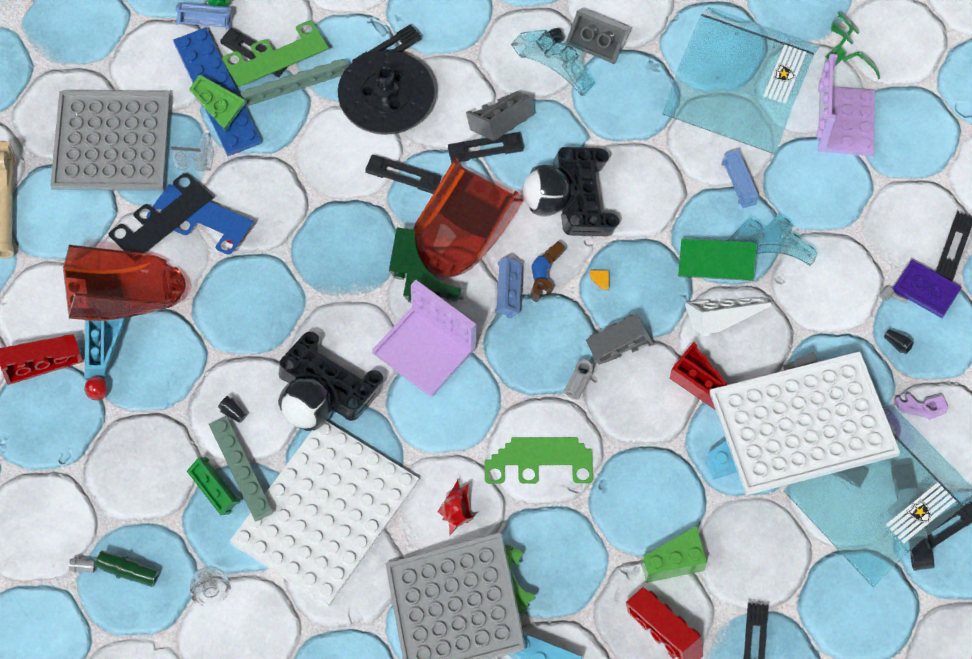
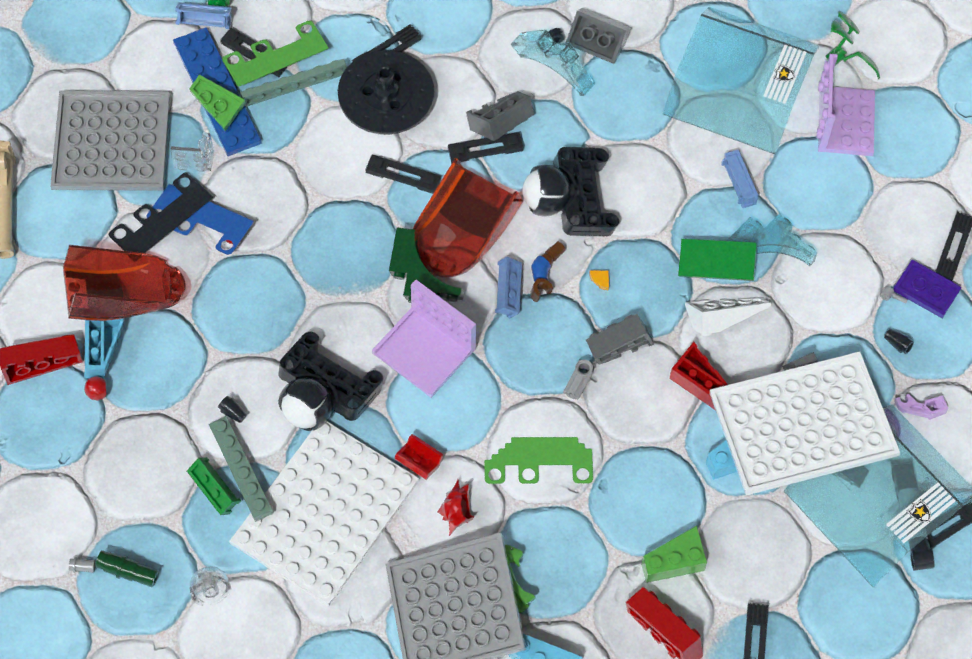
none -> red bracket [394,434,443,480]

